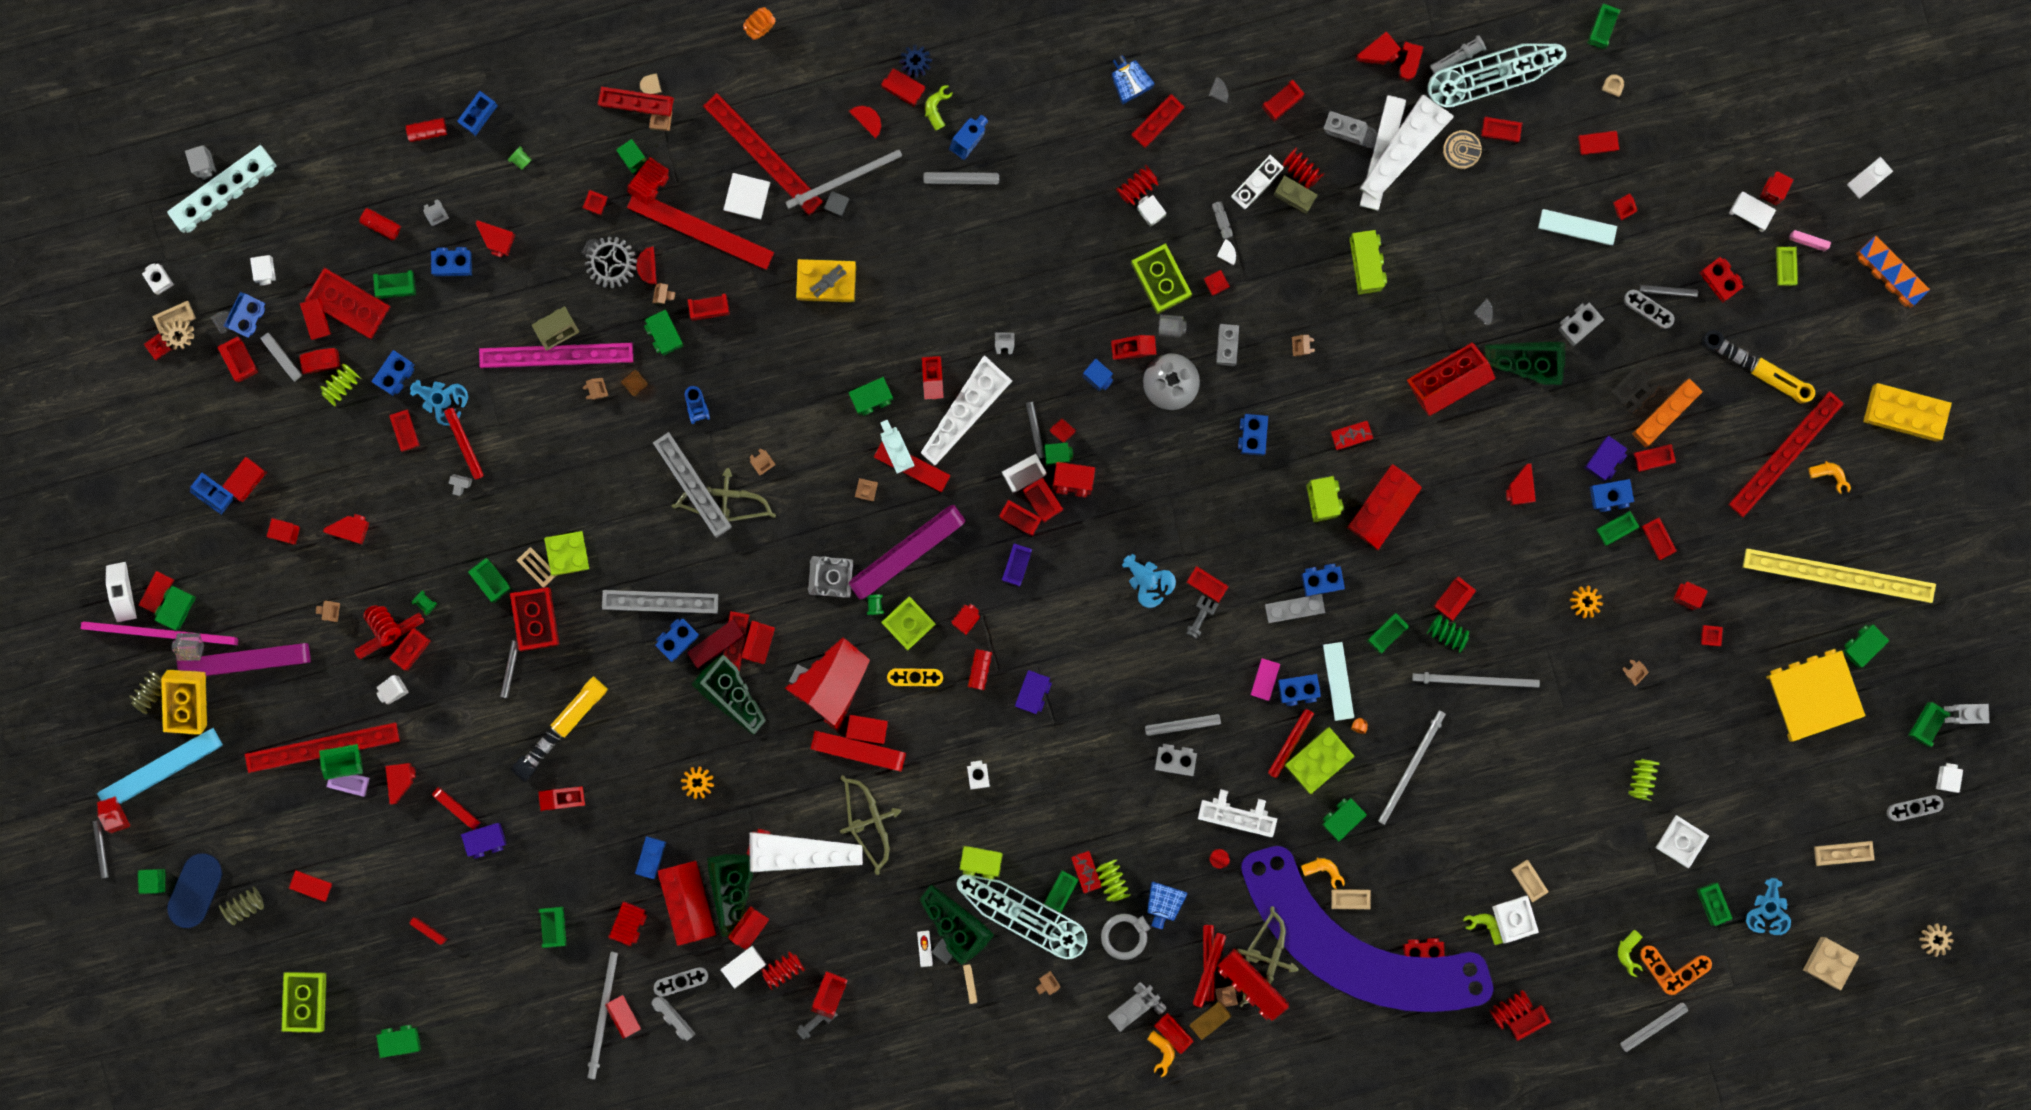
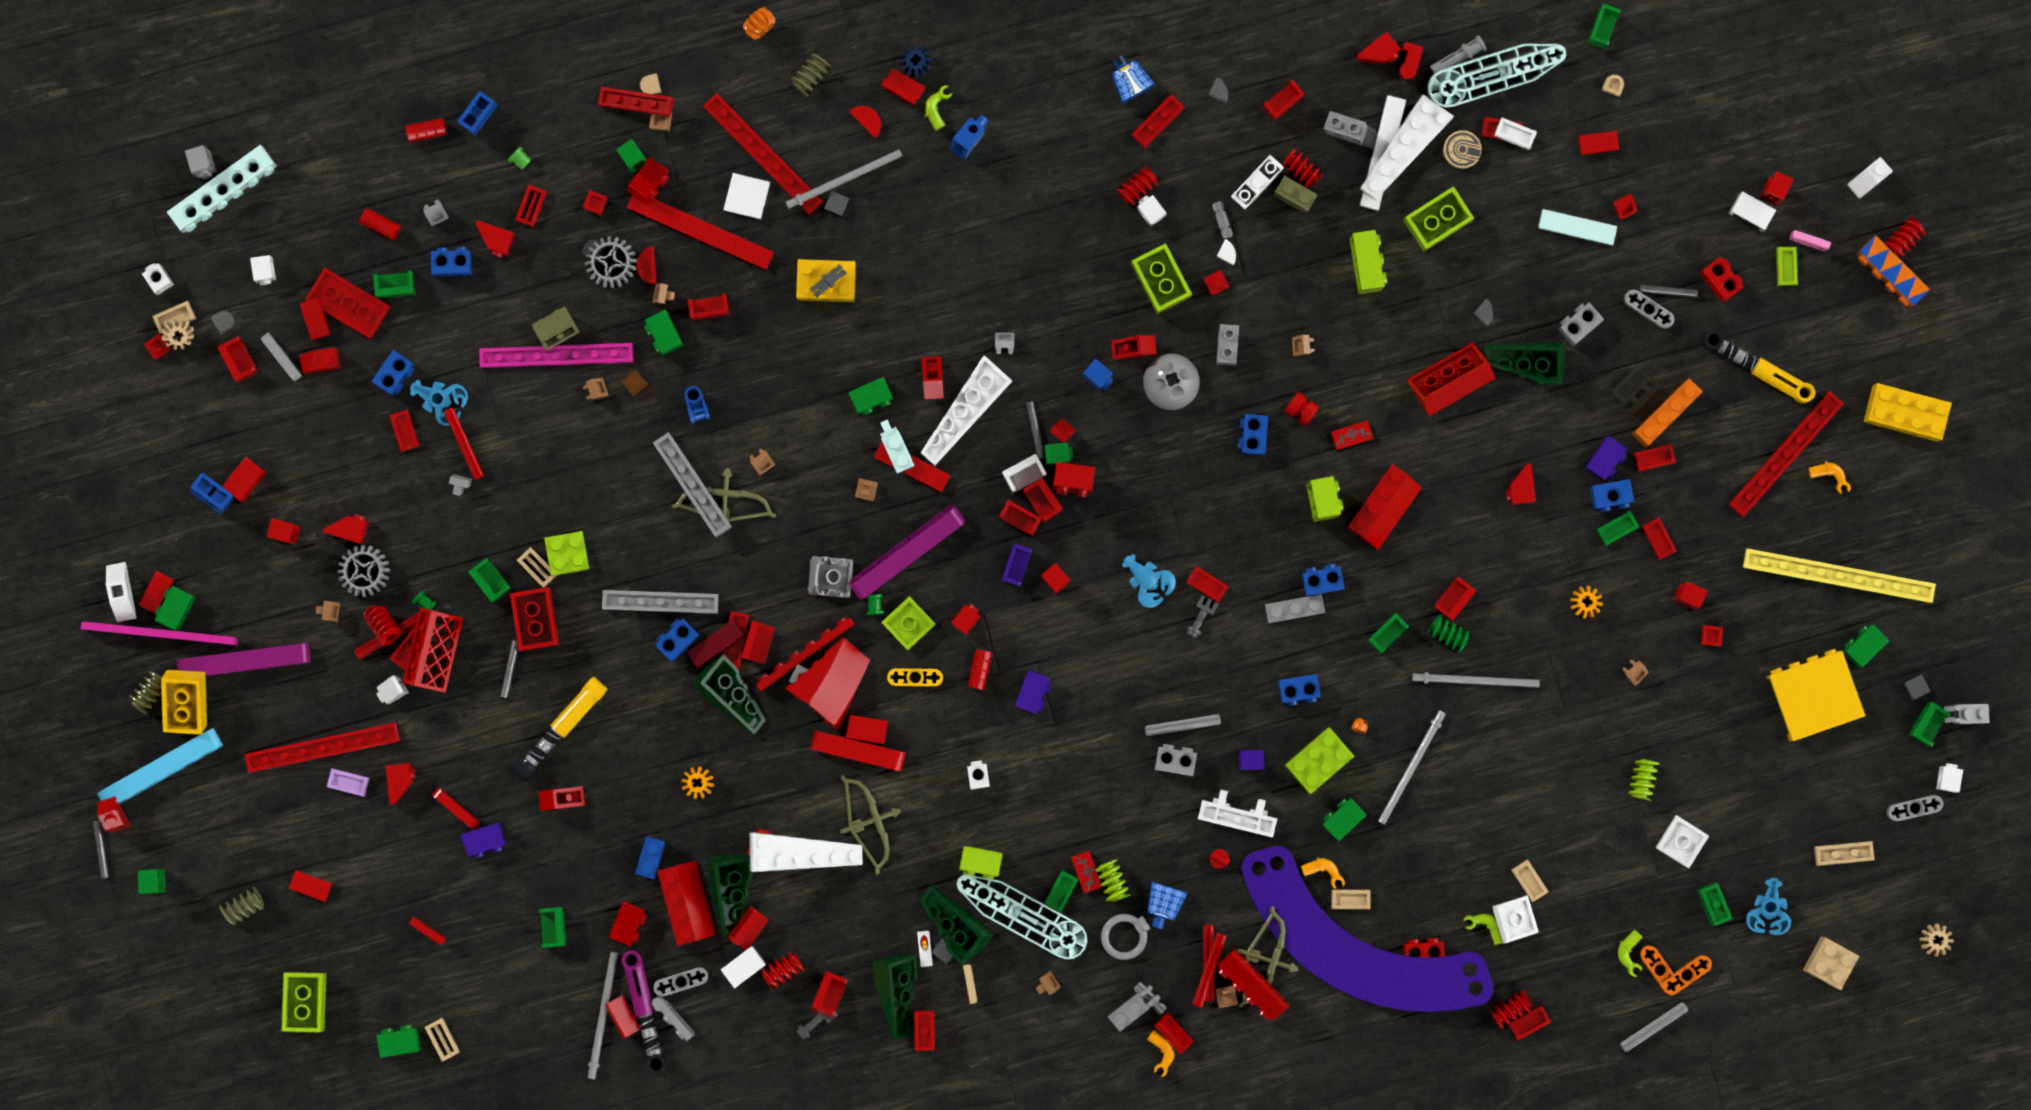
dark blue tile [167,853,222,928] -> none
clear brick [172,633,204,661] -> none
blue brick [224,292,265,338] -> none
green panel [319,744,363,780] -> none
lime piece [320,364,361,406] -> none
light grey axle [924,172,999,184] -> none
clear brick [1158,314,1186,338] -> none
pearl gold tile [1189,1000,1232,1040] -> none
dark pink tile [1250,658,1280,701] -> none
red axle [1268,709,1314,778] -> none
light aqua tile [1323,642,1354,721] -> none
none -> light grey gear [337,545,390,597]
none -> red fence [402,608,463,693]
none -> tan tile [425,1018,460,1061]
none -> red tile [515,185,547,227]
none -> piece [622,950,667,1074]
none -> red plate [756,617,855,691]
none -> olive piece [791,53,831,97]
none -> dark green wedge [872,954,918,1039]
none -> red panel [915,1010,935,1051]
none -> red panel [1041,563,1071,595]
none -> dark purple panel [1238,750,1264,770]
none -> red wheel [1284,391,1320,427]
none -> lime brick [1403,186,1474,252]
none -> white tile [1494,118,1537,150]
none -> red piece [1884,216,1926,257]
none -> dark grey tile [1904,674,1931,700]

